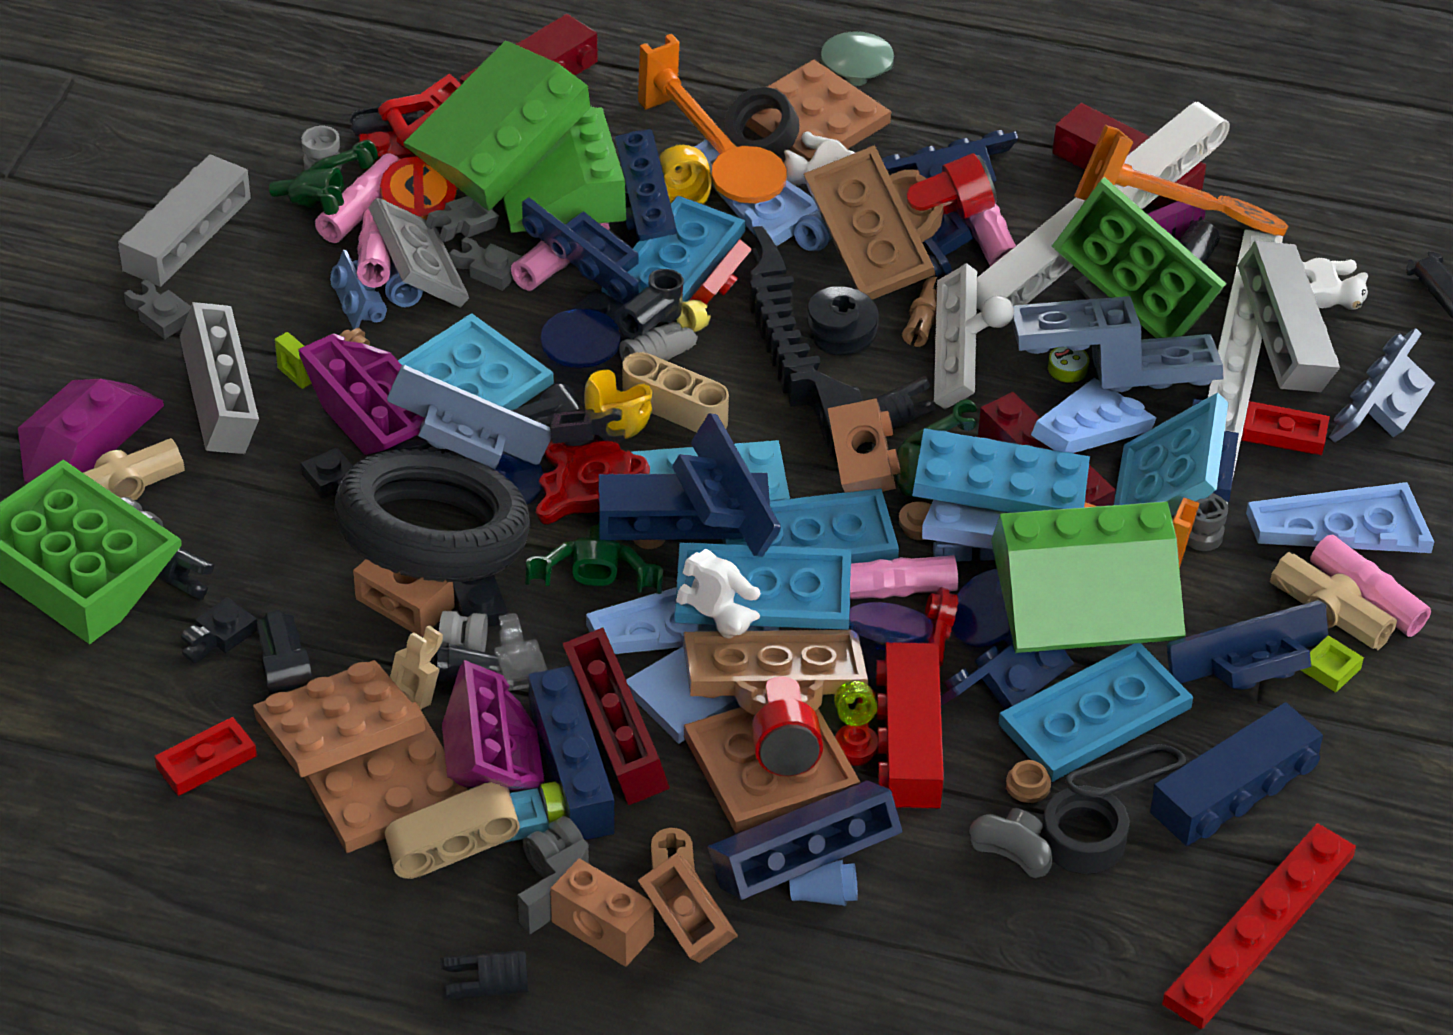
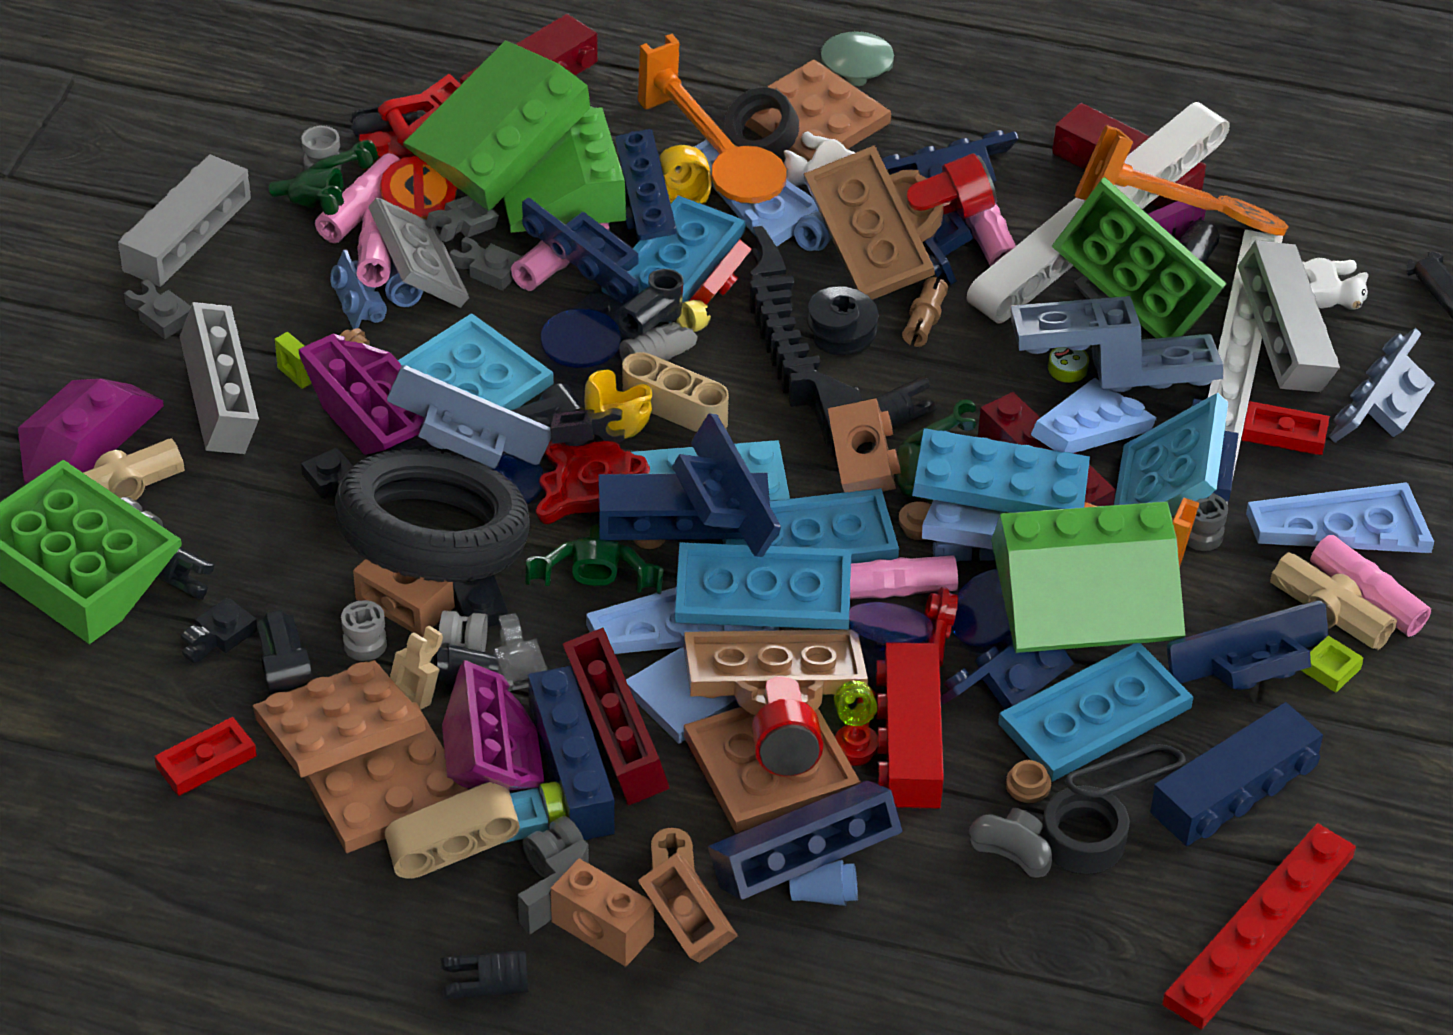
white animal [676,549,760,638] -> none
white plate [934,263,1014,409] -> none
none -> light grey wheel [341,600,387,661]

